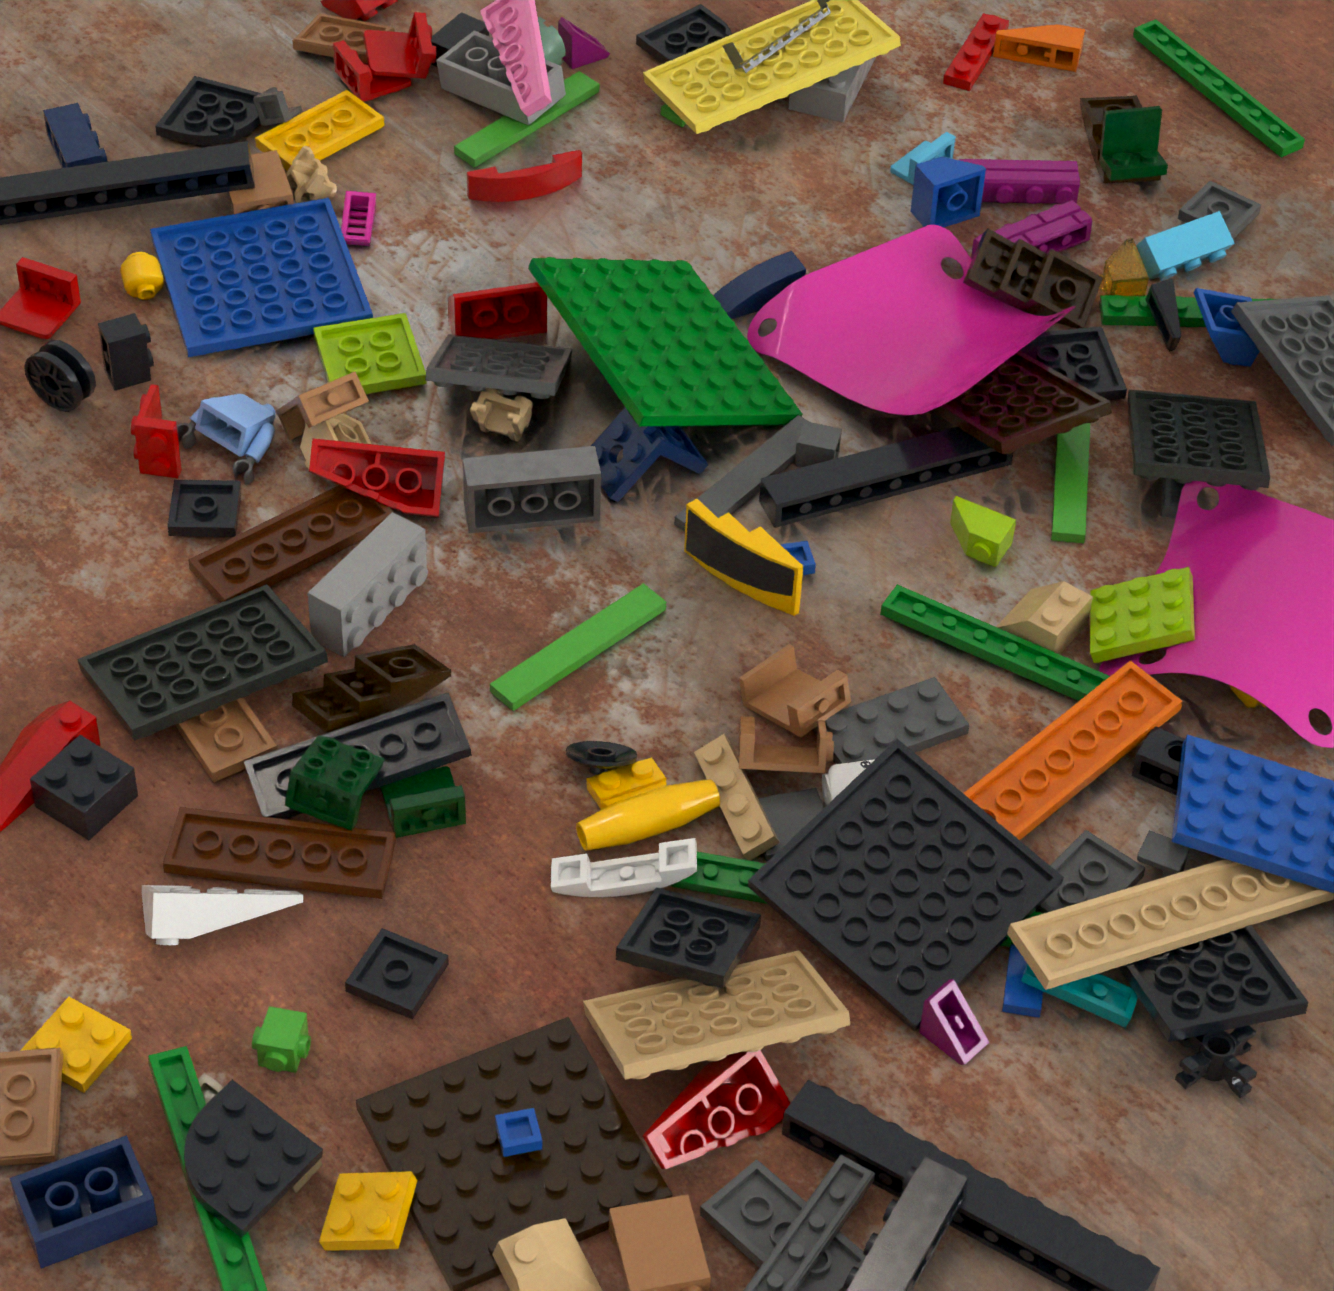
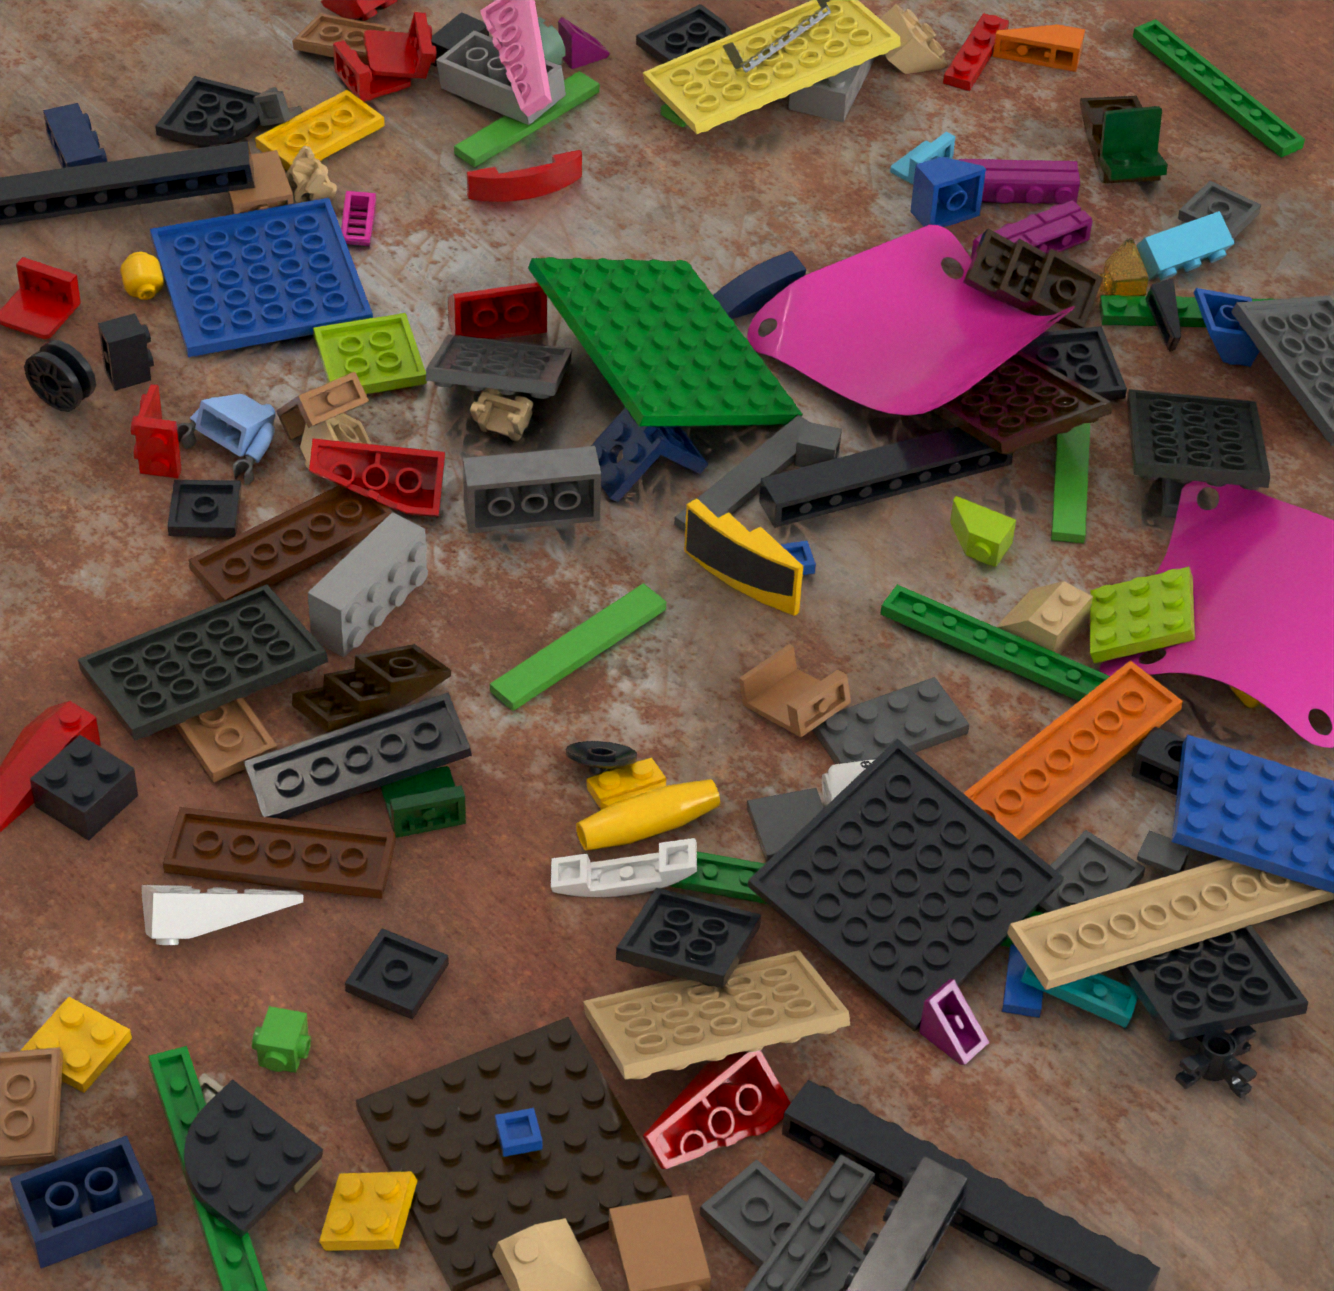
dark green bracket [284,735,384,831] -> none
tan plate [694,734,780,861] -> none
medium nougat panel [738,716,834,773] -> none
none -> tan slope [880,4,948,74]

